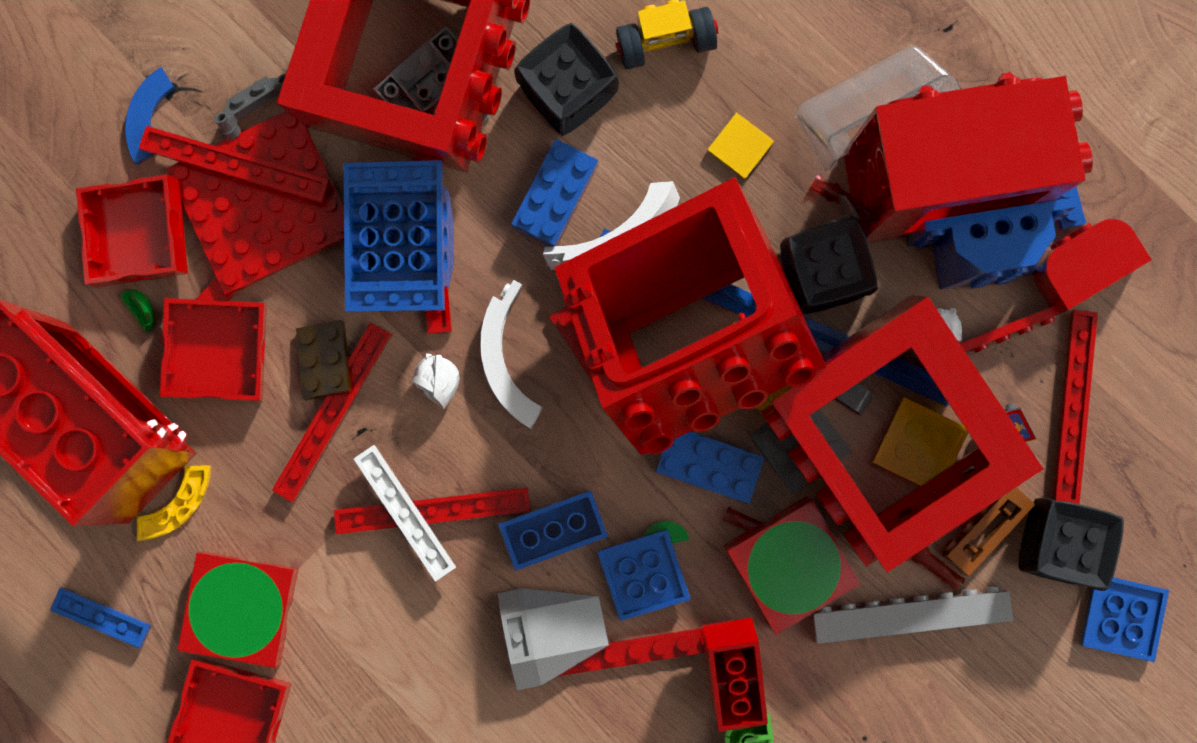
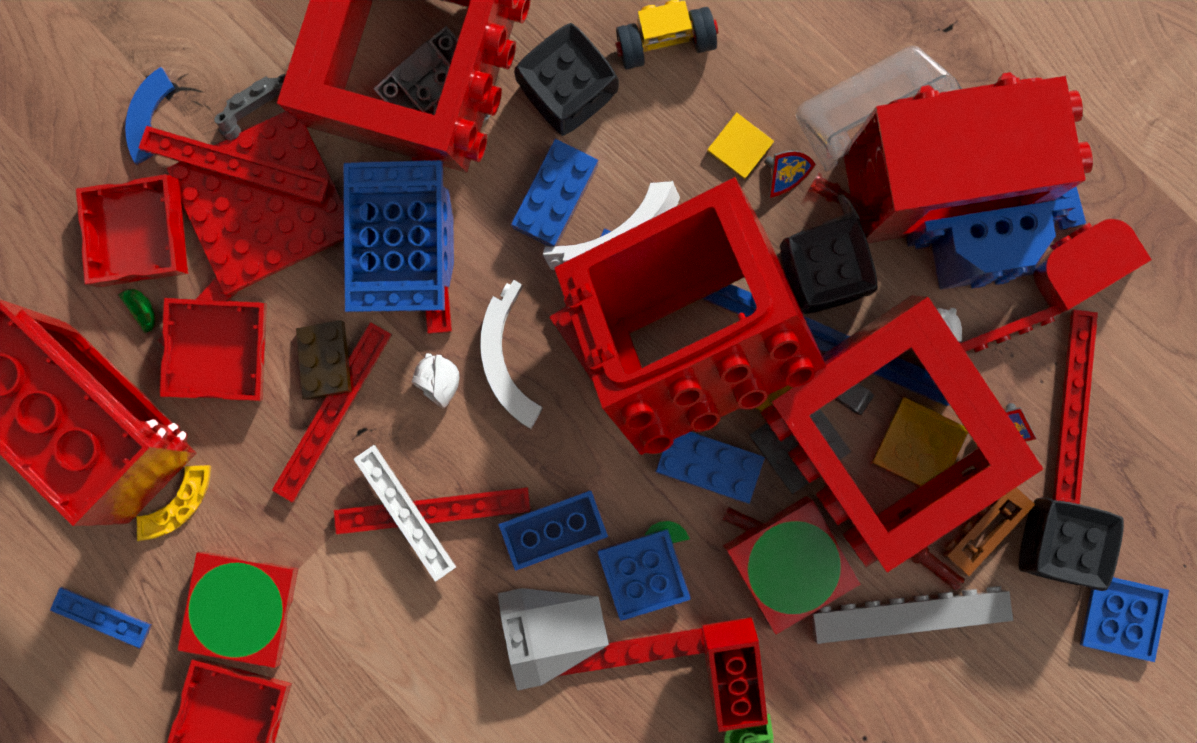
none -> shield [764,150,816,198]

